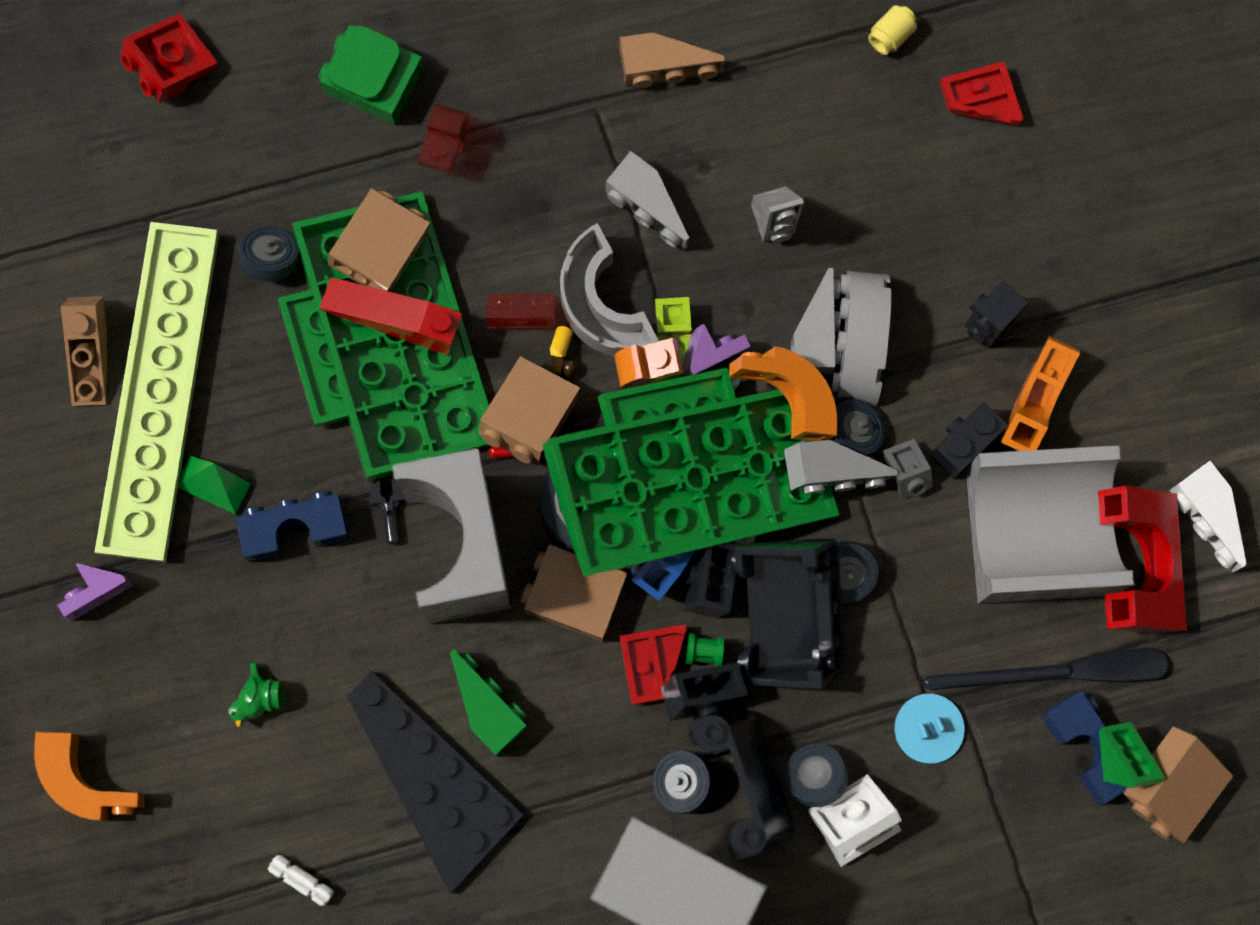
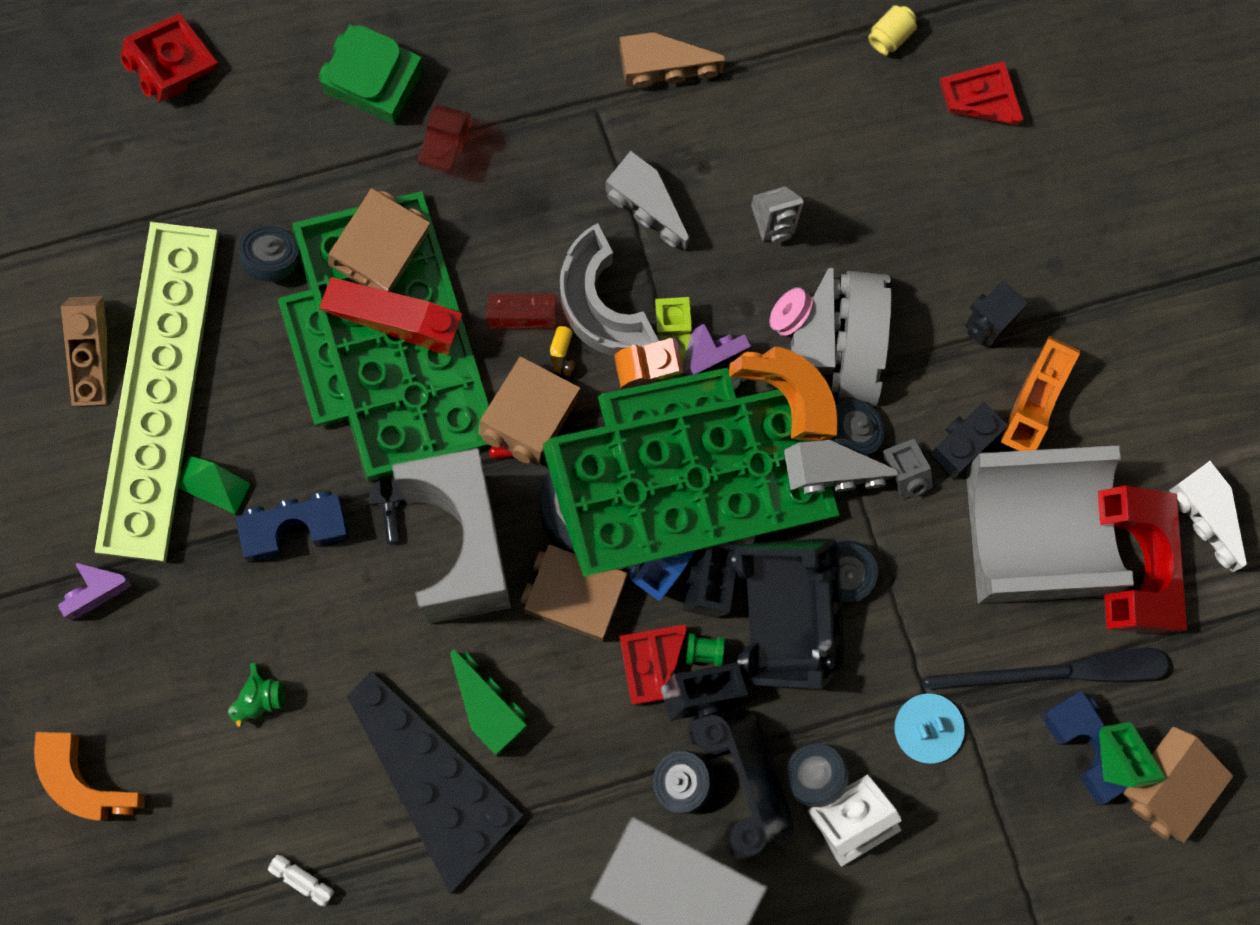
none -> bright pink piece [769,288,813,336]

